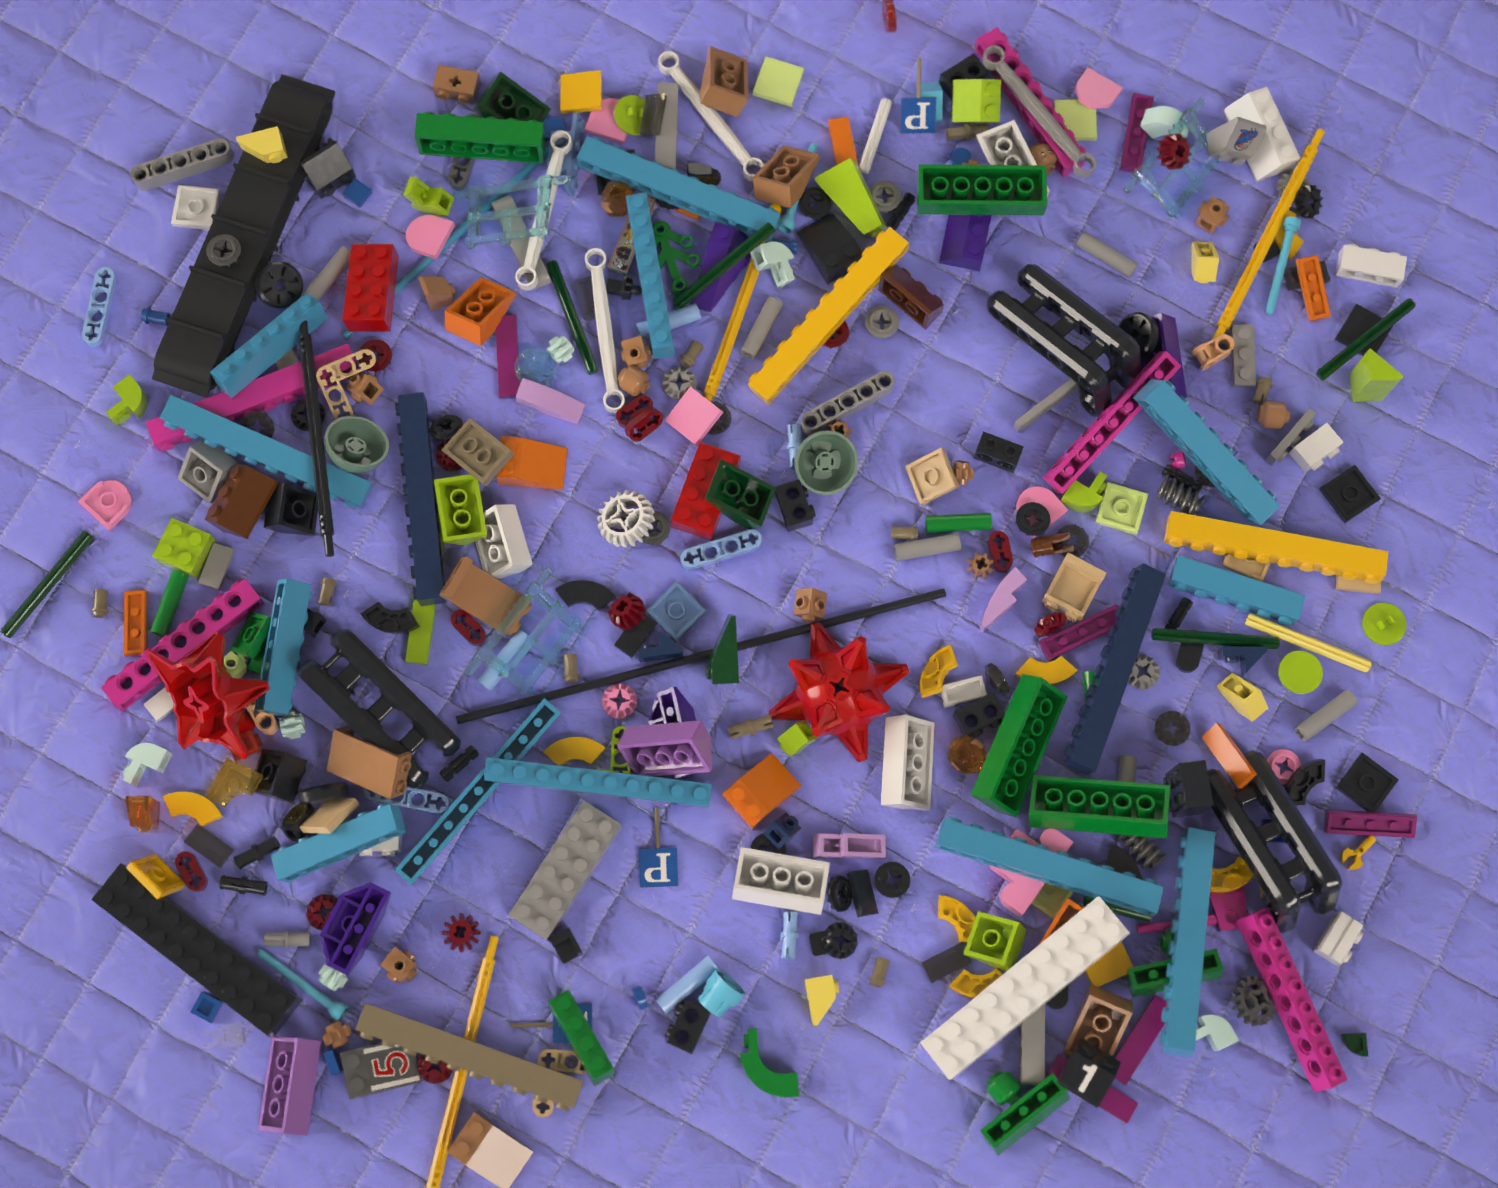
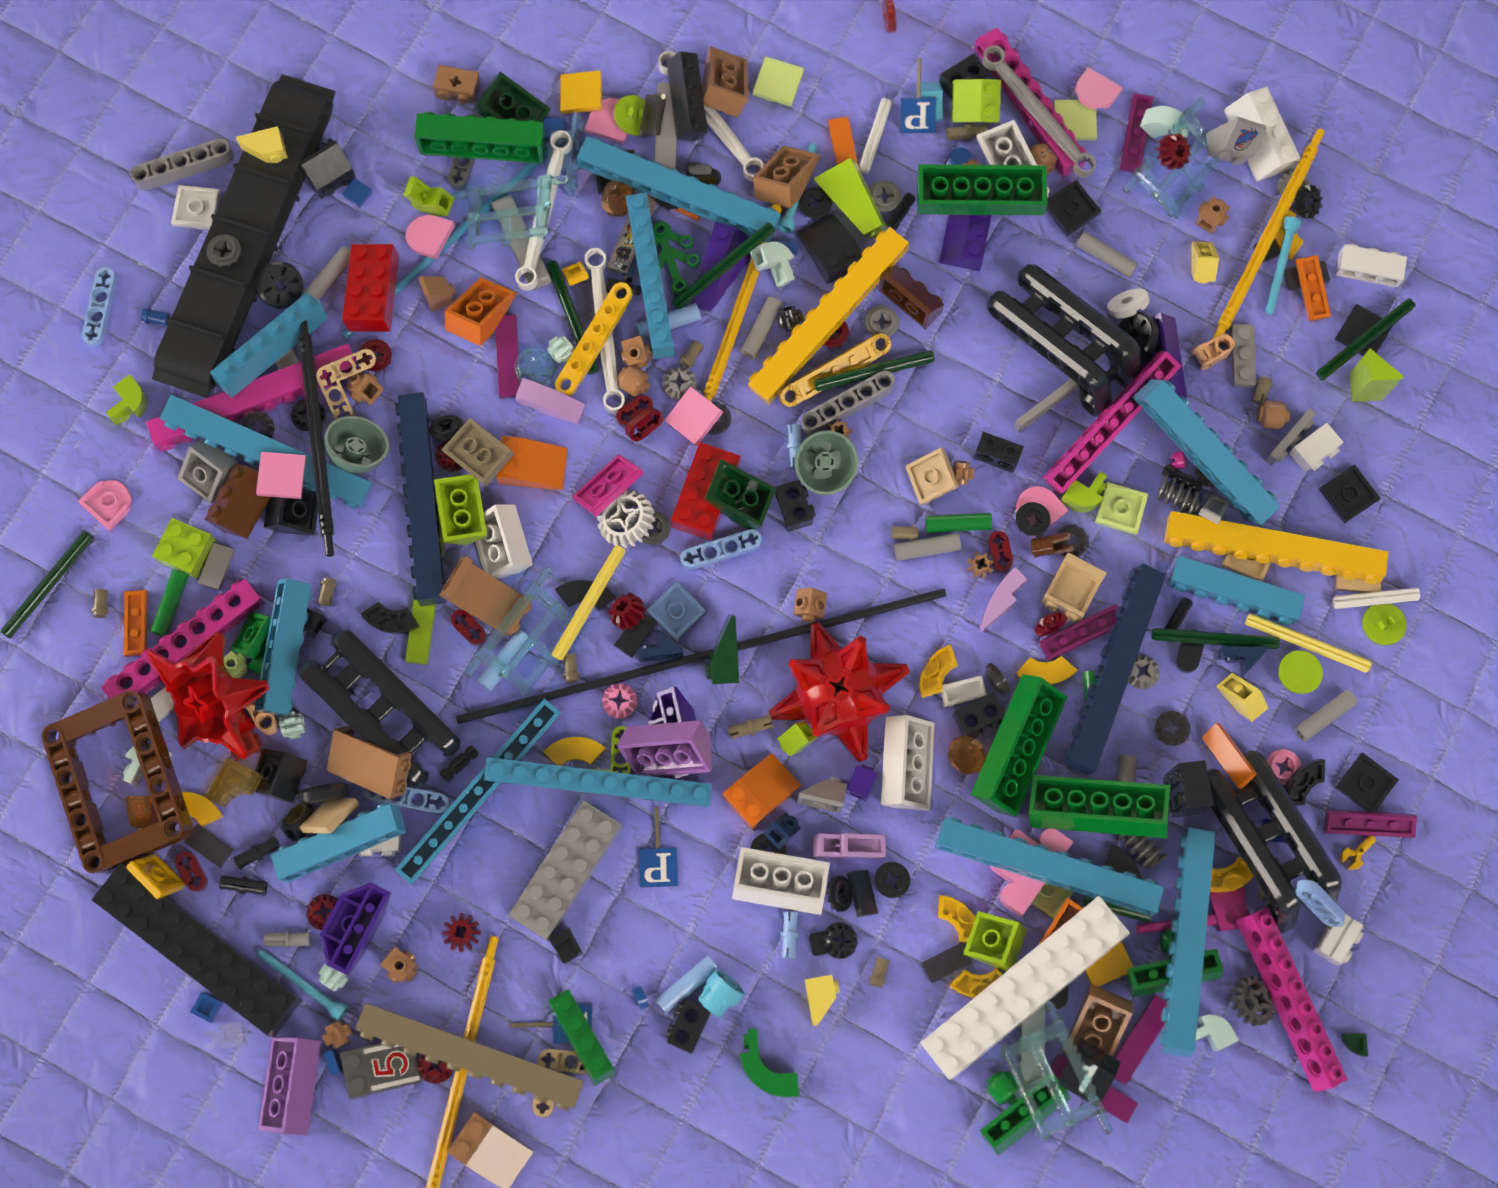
none -> reddish brown beam [41,690,193,873]
none -> bright pink tile [256,452,306,499]
none -> light yellow axle [552,546,626,661]
none -> yellow plate [555,282,633,396]
none -> yellow tile [562,261,589,286]
none -> dark pink tile [572,454,644,517]
none -> black brick [666,51,708,142]
none -> black gear [776,306,804,332]
none -> yellow plate [778,333,892,407]
none -> light grey slope [797,777,847,814]
none -> dark green axle [813,350,935,391]
none -> dark purple brick [846,764,877,801]
none -> clear light blue piece [998,1001,1112,1140]
none -> black plate [1046,179,1102,236]
none -> white tile [1107,288,1150,318]
none -> light grey tile [1198,494,1230,524]
none -> light blue beam [1296,880,1345,927]
none -> white axle [1332,588,1420,609]

